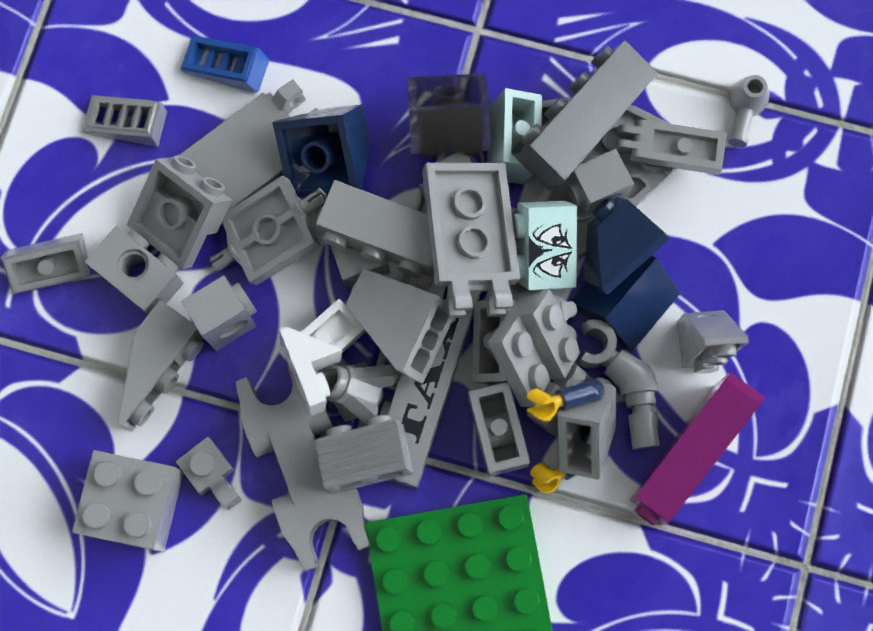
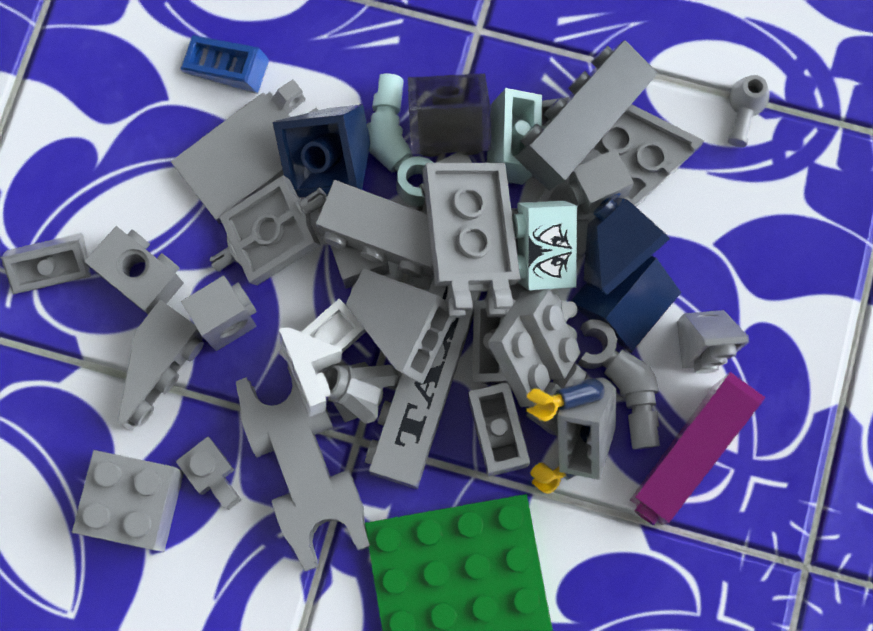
light grey slope [82,95,167,147] -> none
light grey plate [127,155,232,269] -> none
light grey brick [315,415,414,493] -> none
light grey hinge [615,119,727,175] -> none
none -> light aqua piece [367,74,433,207]

